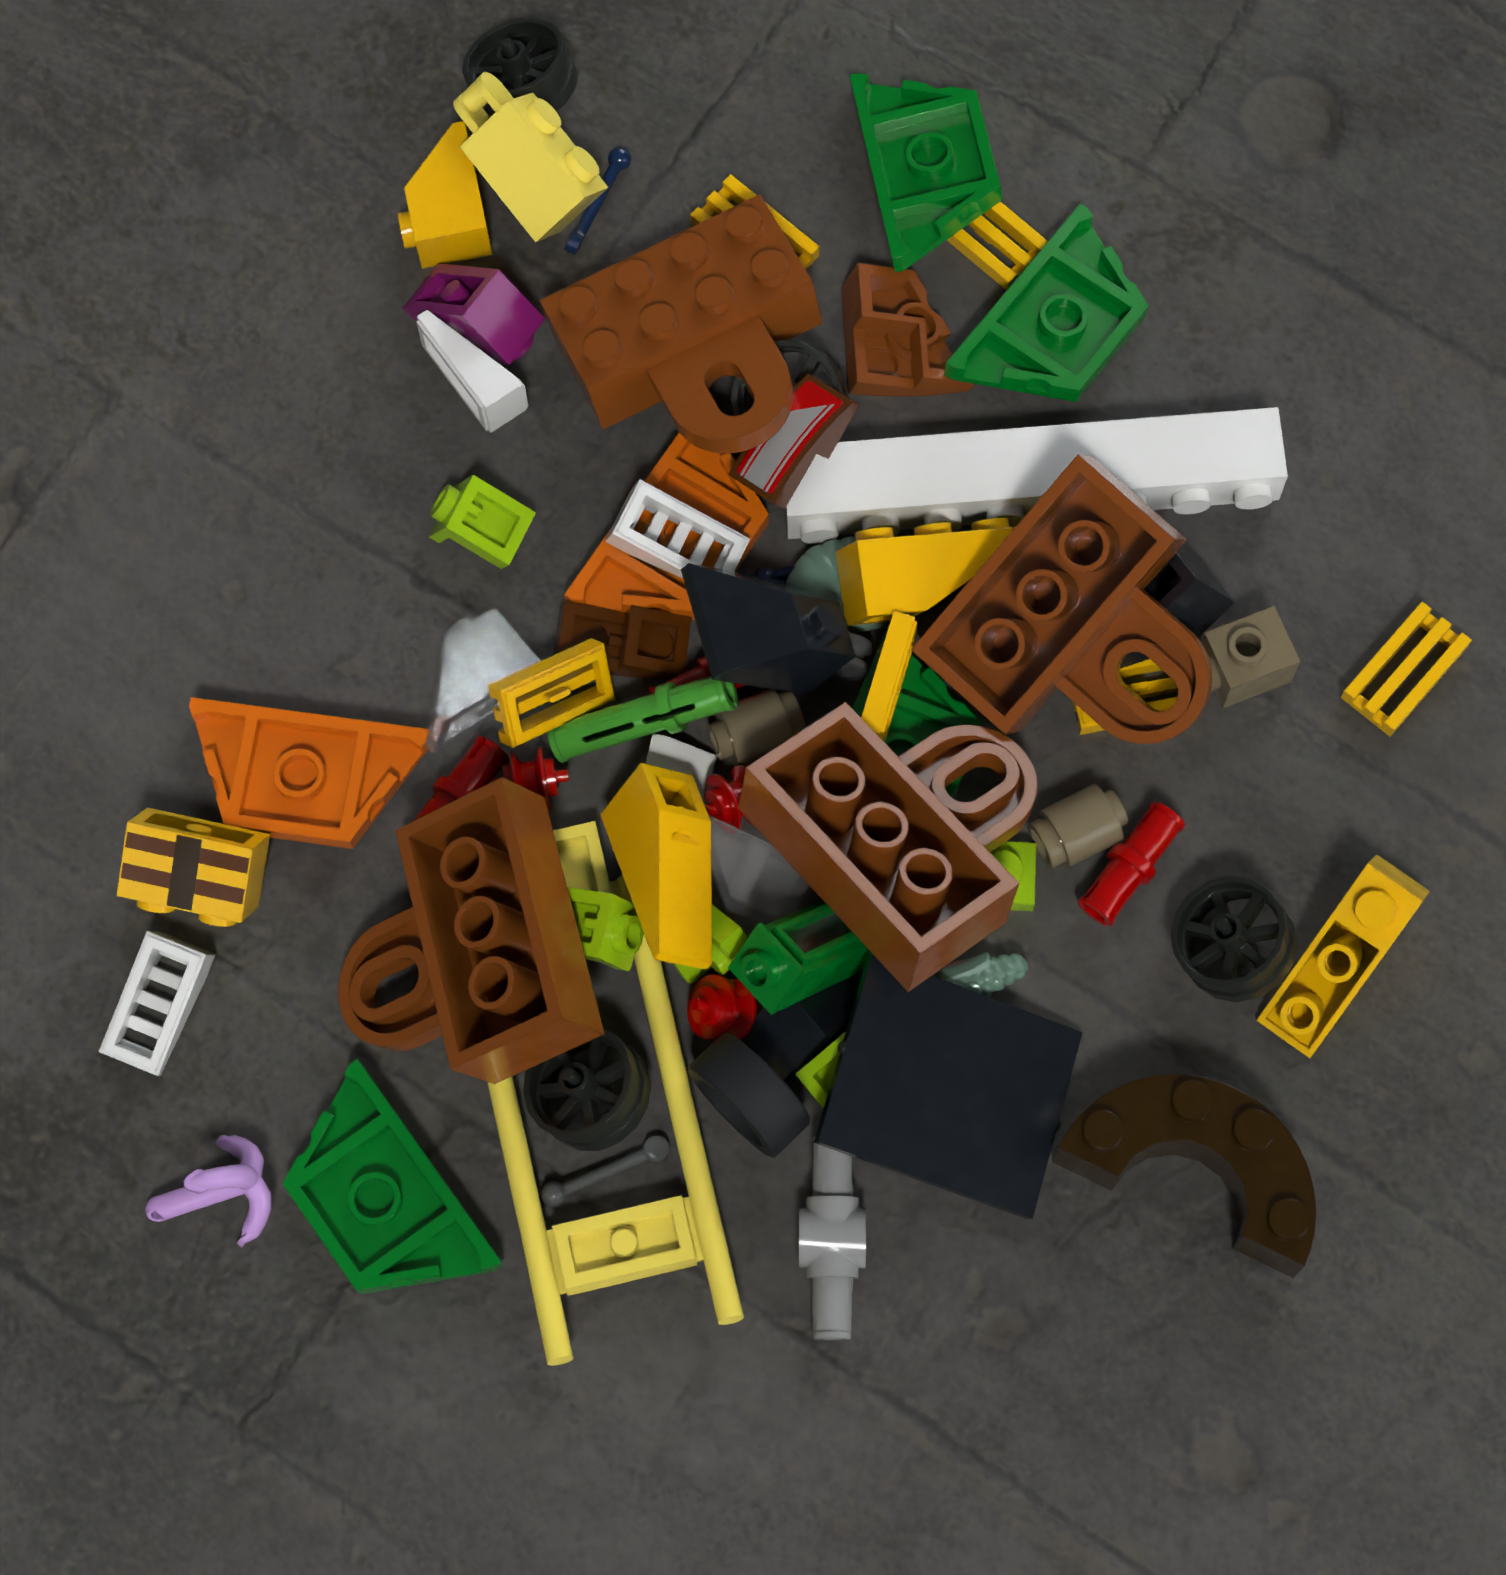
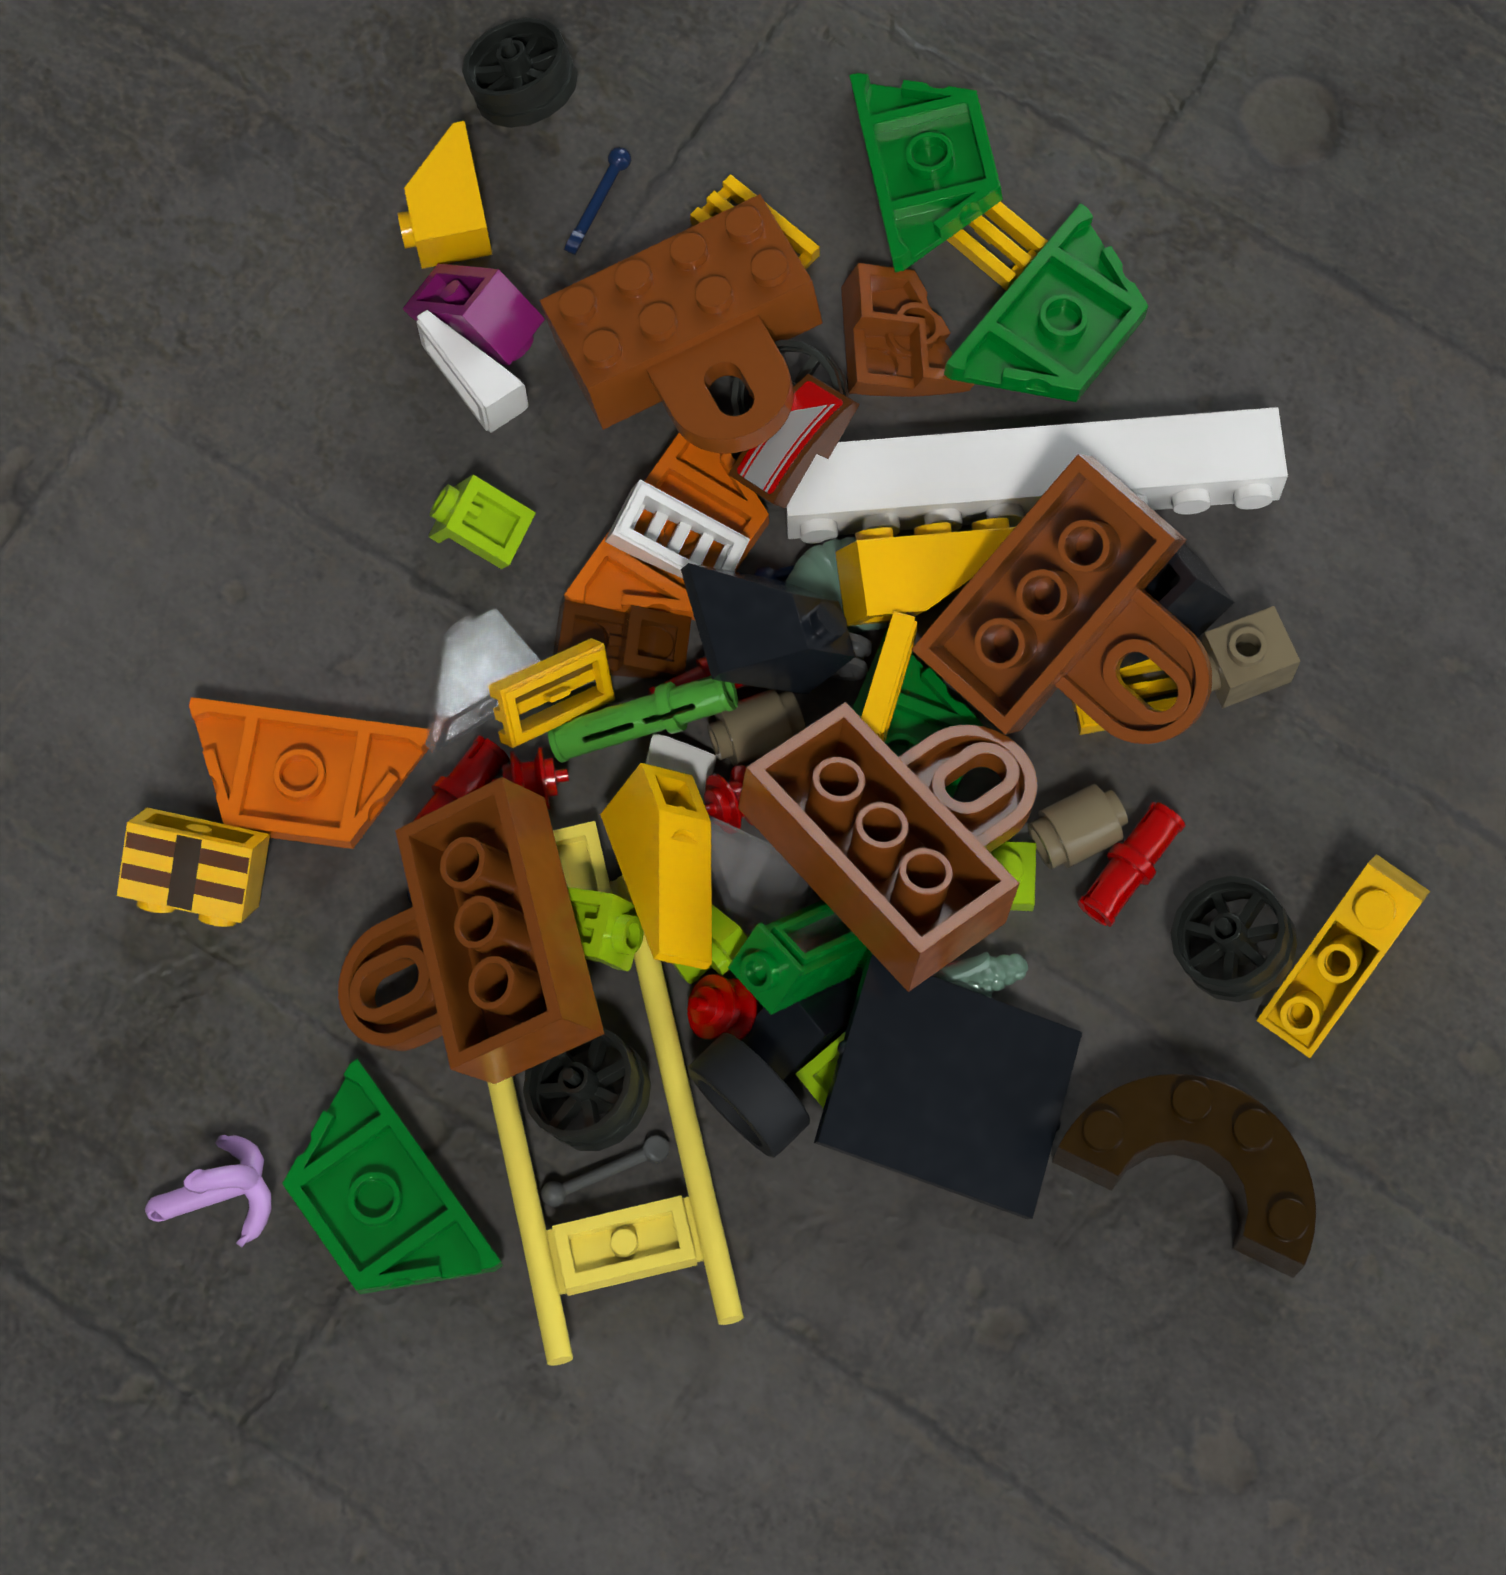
white slope [99,931,216,1076] -> none
light yellow brick [453,72,609,243] -> none
light grey pin [799,1137,866,1340] -> none
yellow tile [1341,601,1472,737] -> none

